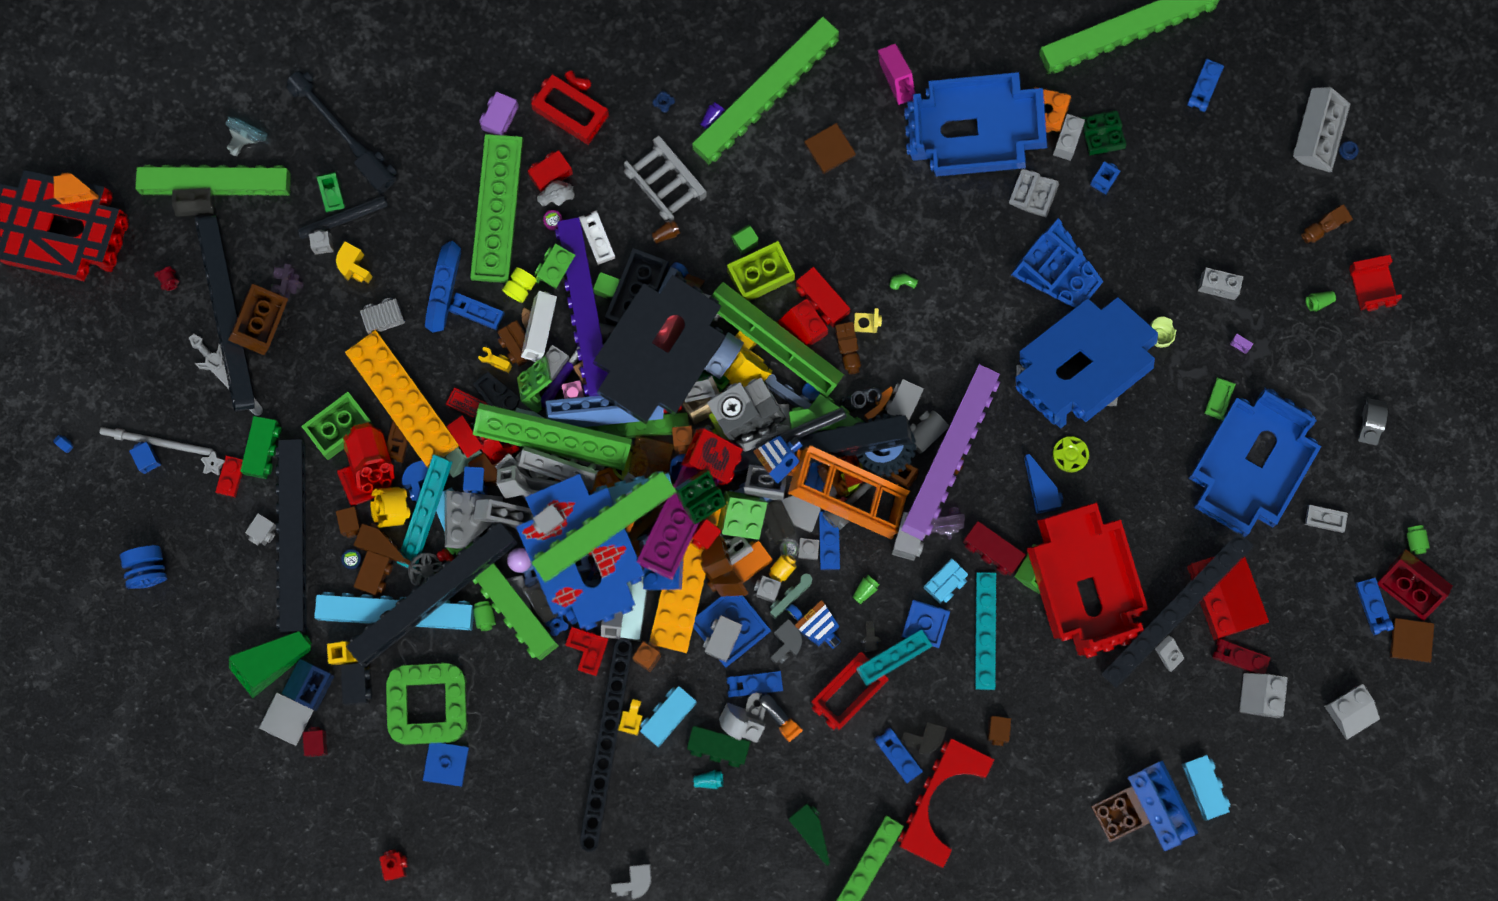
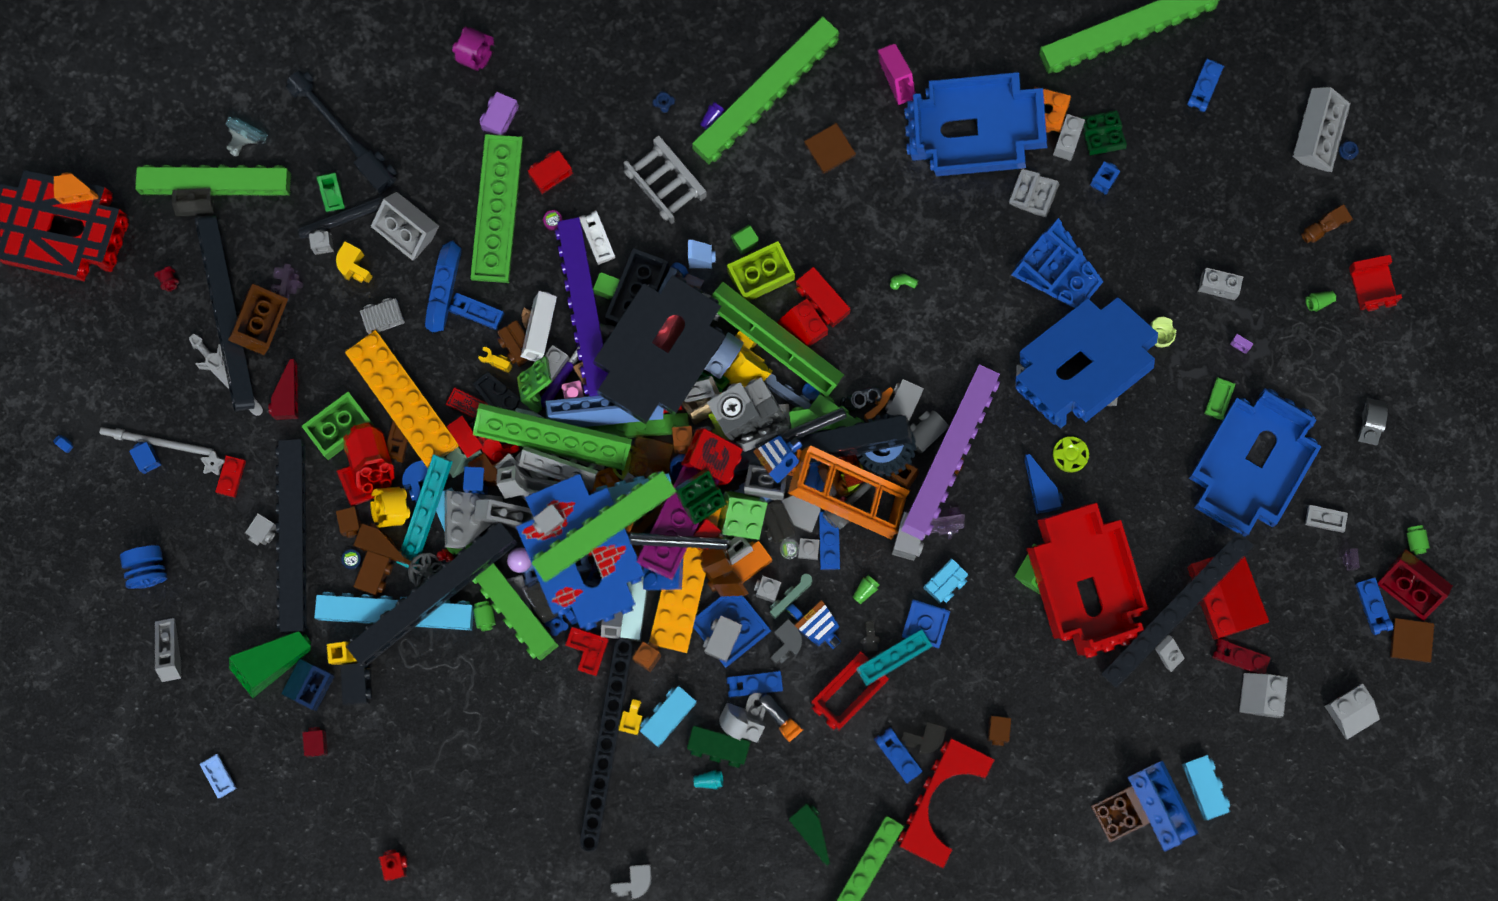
green brick [240,416,281,479] -> none
light grey slope [259,693,314,746] -> none
bright green plate [386,663,468,745] -> none
blue plate [423,743,469,787] -> none
neon yellow wheel [502,267,537,303] -> none
red piece [531,74,609,145] -> none
bright green bracket [534,244,575,288] -> none
light grey hair [537,180,575,206] -> none
red arm [565,70,591,91] -> none
reddish brown cone [651,220,681,243] -> none
yellow brick [769,554,797,582] -> none
reddish brown piece [835,322,861,374] -> none
light yellow bracket [854,308,882,333] -> none
dark red brick [963,521,1025,576] -> none
teal plate [975,573,996,690] -> none
none -> light grey slope [155,618,181,682]
none -> light blue plate [200,754,237,799]
none -> dark red slope [268,359,298,420]
none -> light grey slope [371,192,439,260]
none -> magenta brick [452,27,494,71]
none -> black axle [630,533,728,549]
none -> light blue slope [688,240,716,269]
none -> clear purple plate [1343,549,1360,571]

